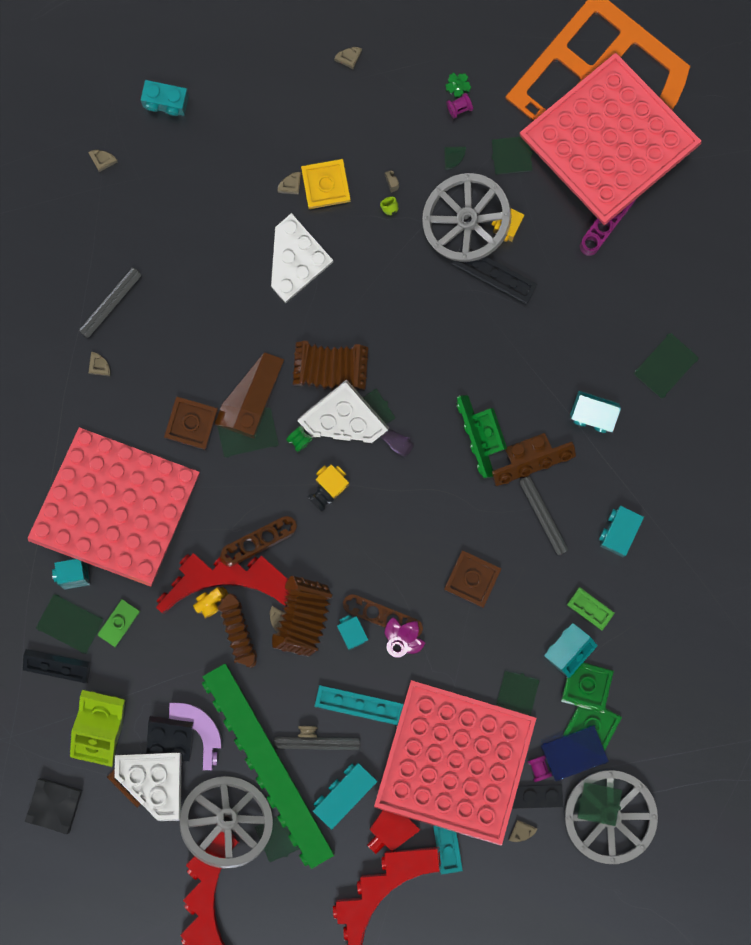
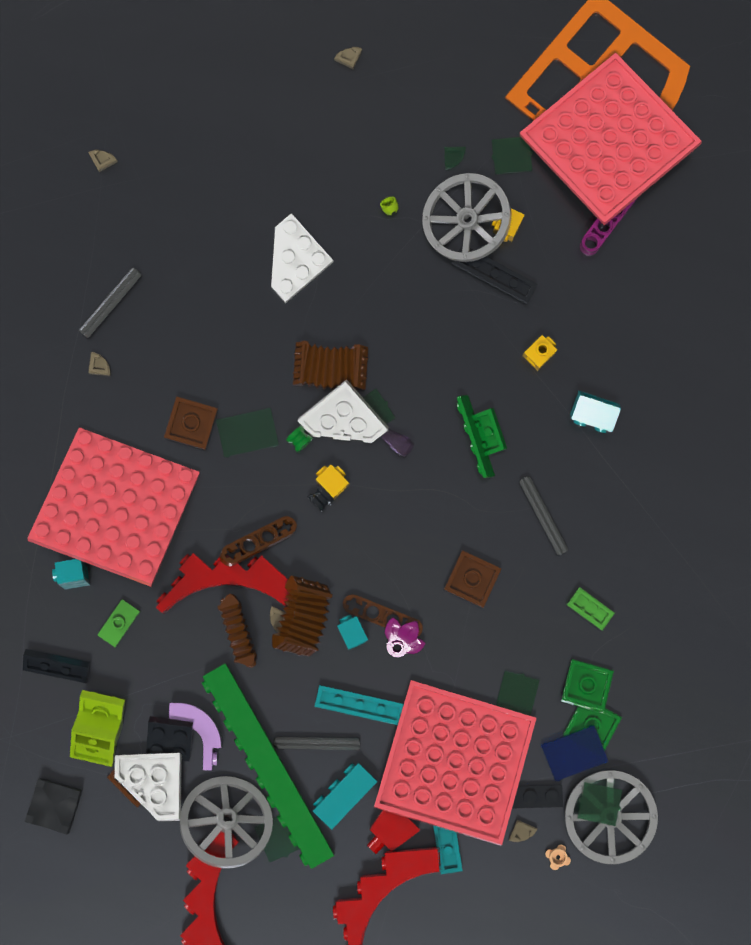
clear green piece [36,594,104,654] -> none
teal brick [141,80,189,116] -> none
yellow plate [193,586,228,619] -> none
reddish brown wedge [214,352,284,439] -> none
dark tan tile [277,172,301,195] -> none
dark tan bush [298,726,318,738] -> none
yellow plate [301,159,351,209] -> none
dark tan tile [384,170,399,193] -> none
green plant [445,73,471,98] -> none
magenta bush [446,93,473,119] -> none
reddish brown bracket [492,433,576,486] -> none
magenta bush [527,755,553,782] -> none
teal brick [544,623,598,678] -> none
teal brick [599,506,644,557] -> none
clear green piece [634,333,699,399] -> none
none -> yellow brick [523,335,557,371]
none -> light nougat plate [545,845,571,870]

